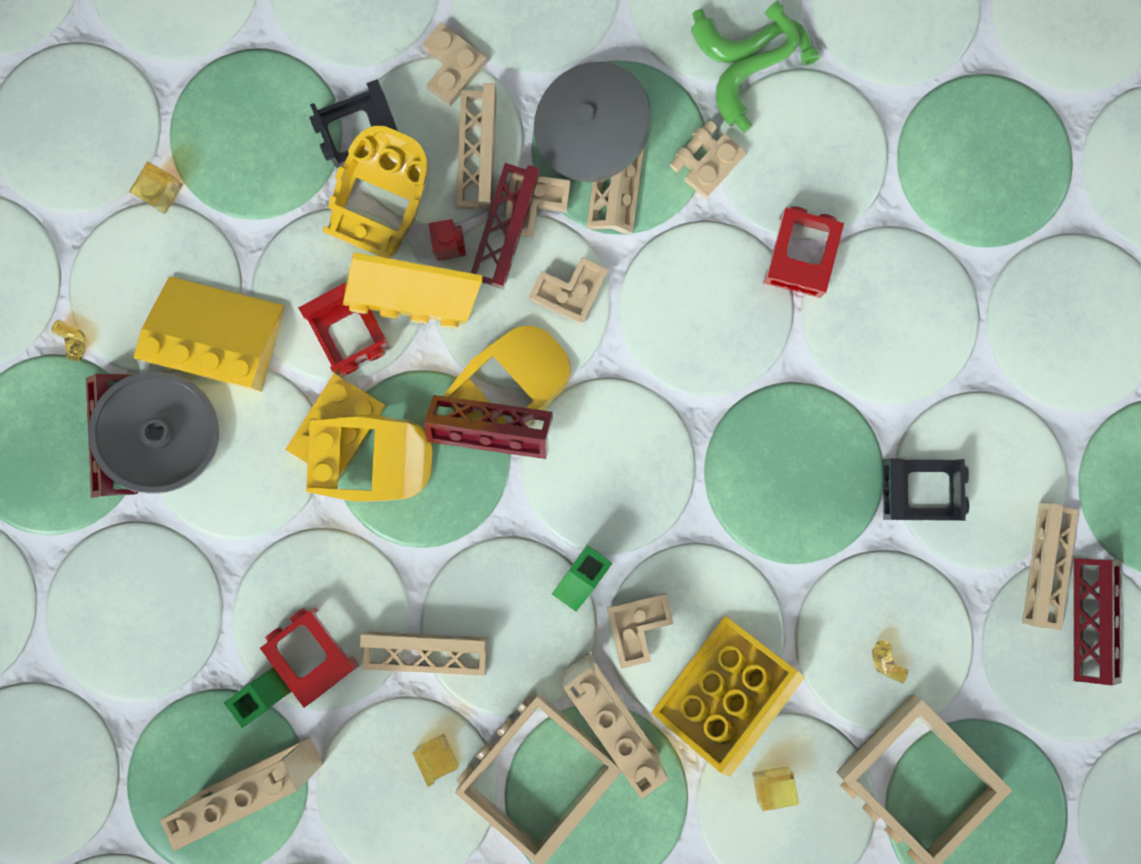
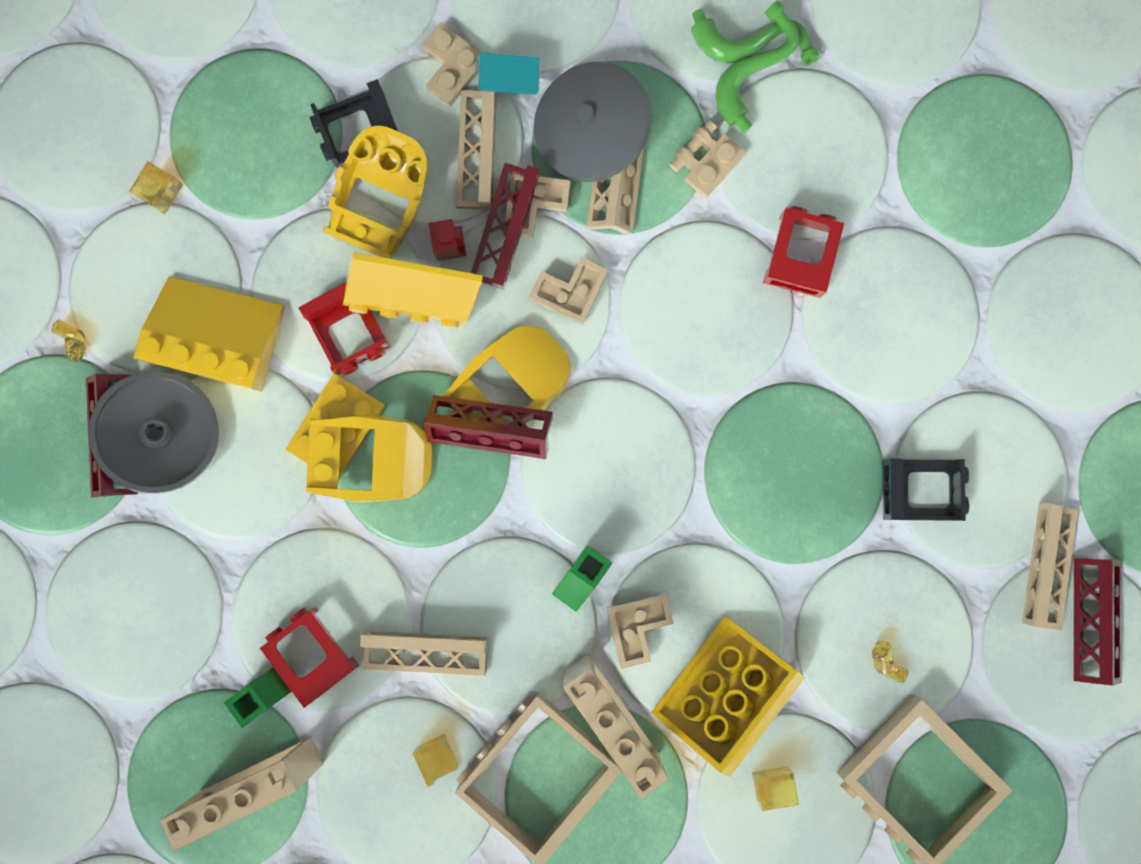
none -> teal panel [476,53,539,95]

